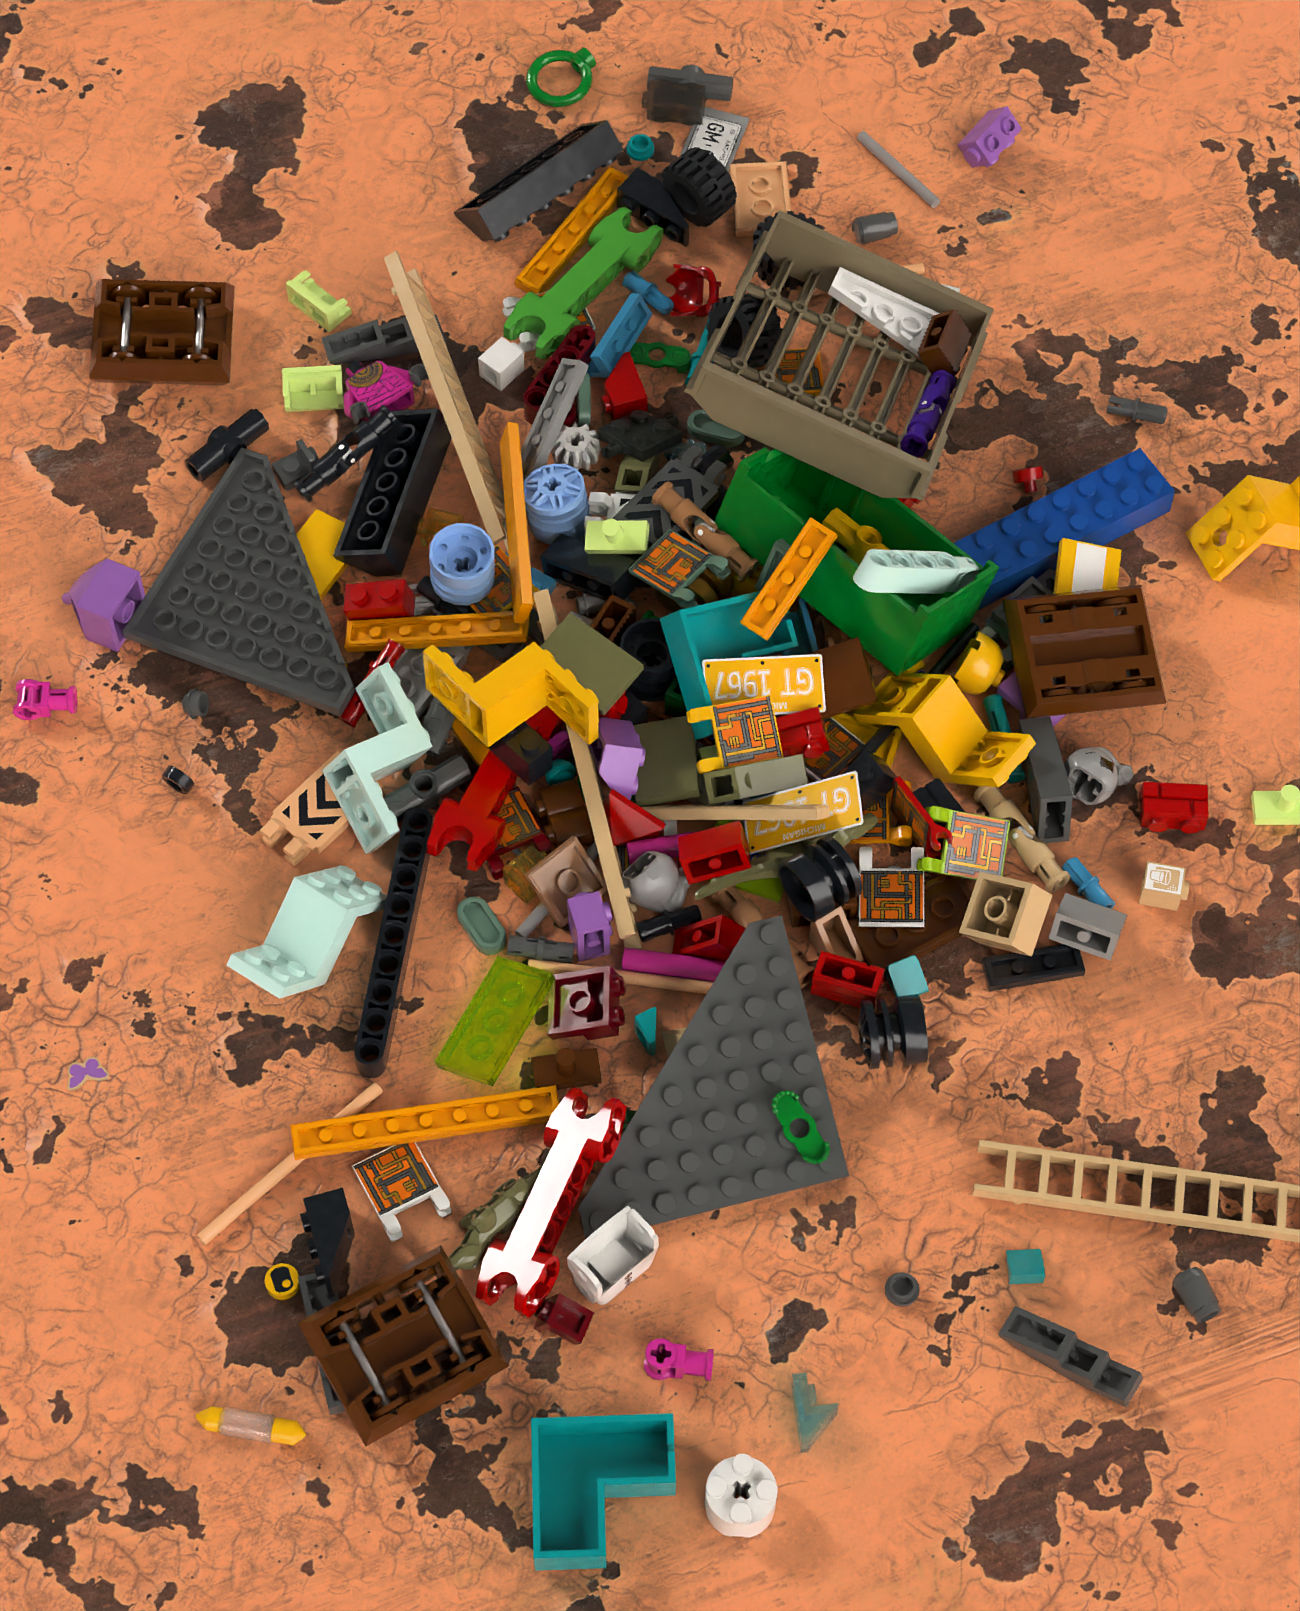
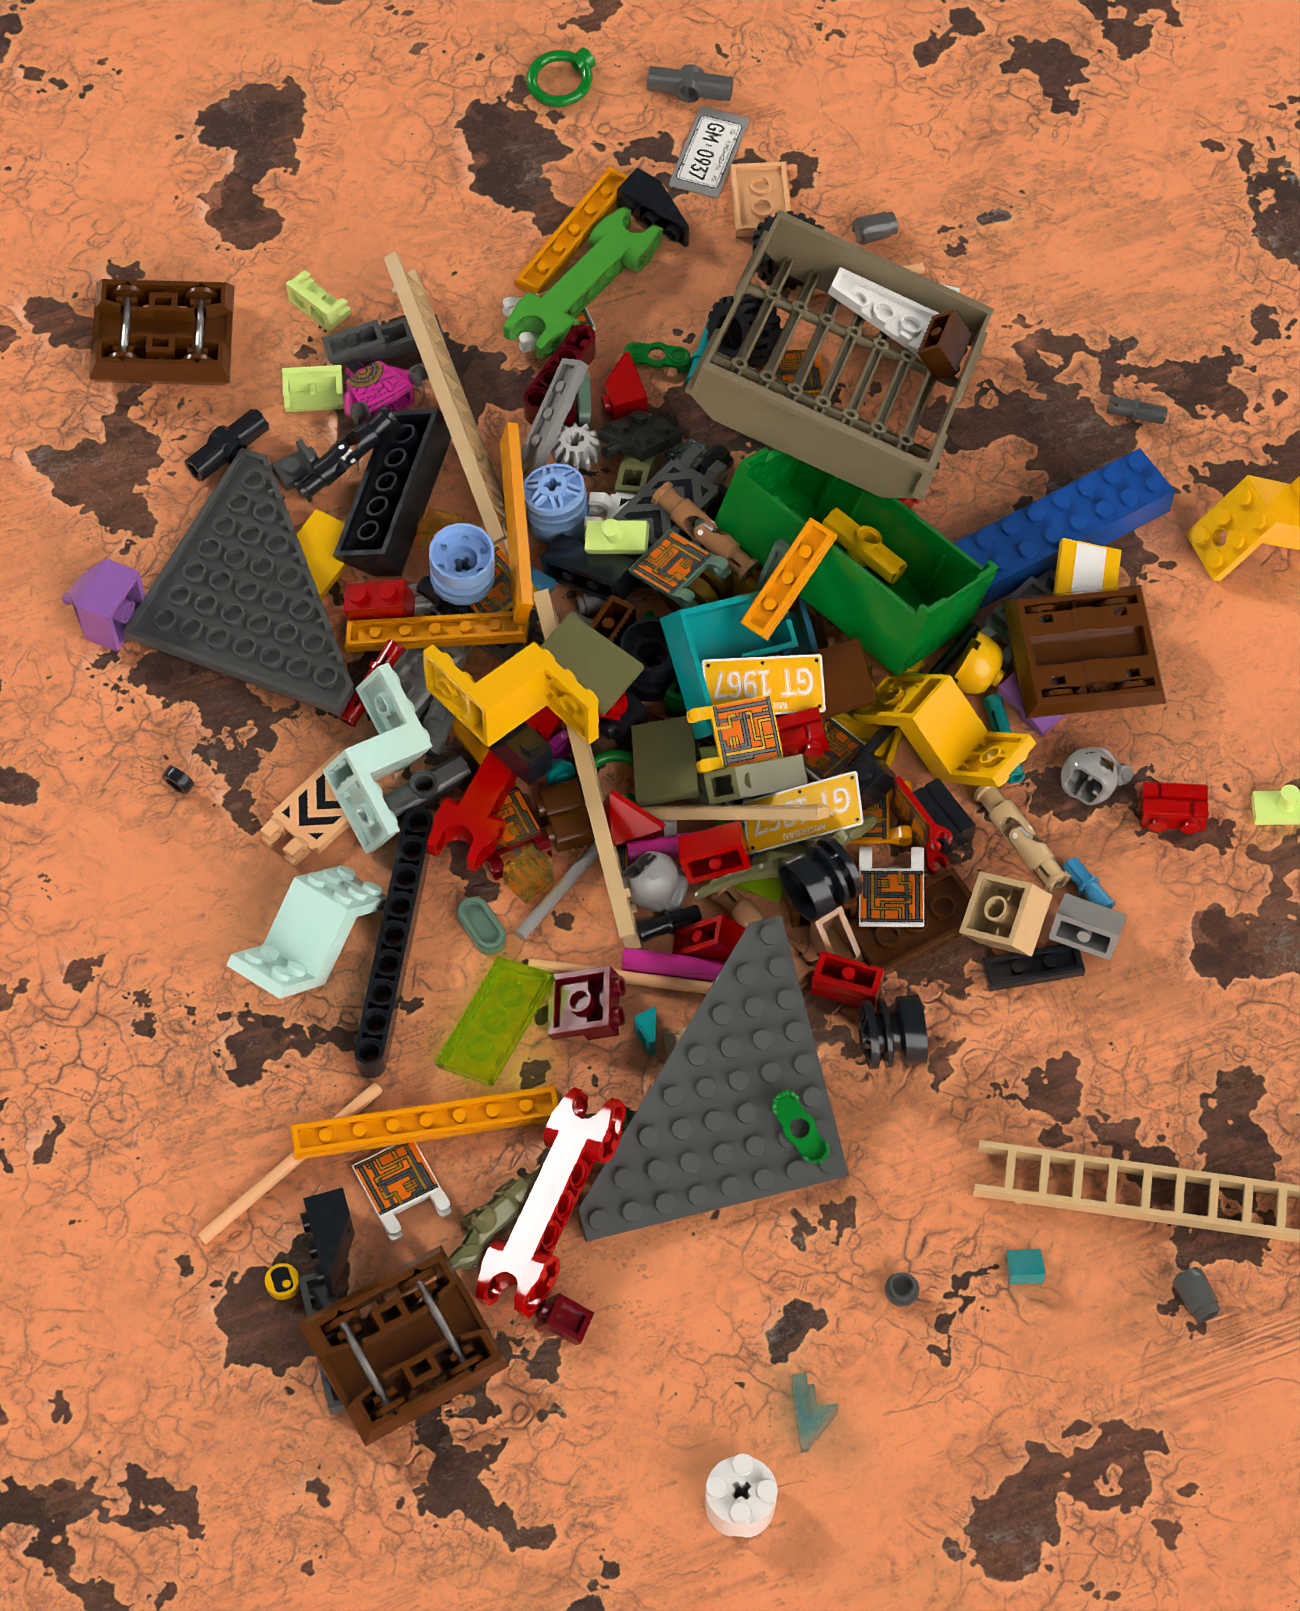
dark pink connector [13,679,78,720] -> none
medium lavender sticker [67,1057,110,1091] -> none
dark grey plate [182,688,209,719] -> none
piece [195,1406,306,1445] -> none
black slope [453,120,624,242] -> none
white brick [478,337,525,391] -> none
dark grey pin [507,934,575,964] -> none
medium nougat tile [524,836,608,927] -> none
reddish brown tile [531,1048,602,1090] -> none
teal piece [531,1413,676,1571] -> none
medium lavender brick [567,891,613,962] -> none
white piece [567,1206,659,1305] -> none
dark azure panel [586,293,653,377] -> none
medium lavender slope [588,717,645,800] -> none
dark azure axle [622,271,674,315] -> none
teal plate [626,134,654,161] -> none
clear smoke brick [642,80,706,126] -> none
dark pink connector [644,1338,714,1381] -> none
black tyre [661,147,737,227] -> none
red helmet [665,264,721,317] -> none
sand green tile [687,410,745,447] -> none
light aqua piece [853,549,980,594] -> none
light grey bar [857,131,940,208] -> none
teal slope [885,955,929,997] -> none
dark purple piece [900,370,956,458] -> none
flag [917,806,1010,880] -> none
medium lavender brick [957,106,1022,168] -> none
dark grey slope [998,1306,1143,1408] -> none
red tile [1012,465,1044,493] -> none
dark grey slope [1018,717,1073,843] -> none
tan brick [1139,861,1190,911] -> none

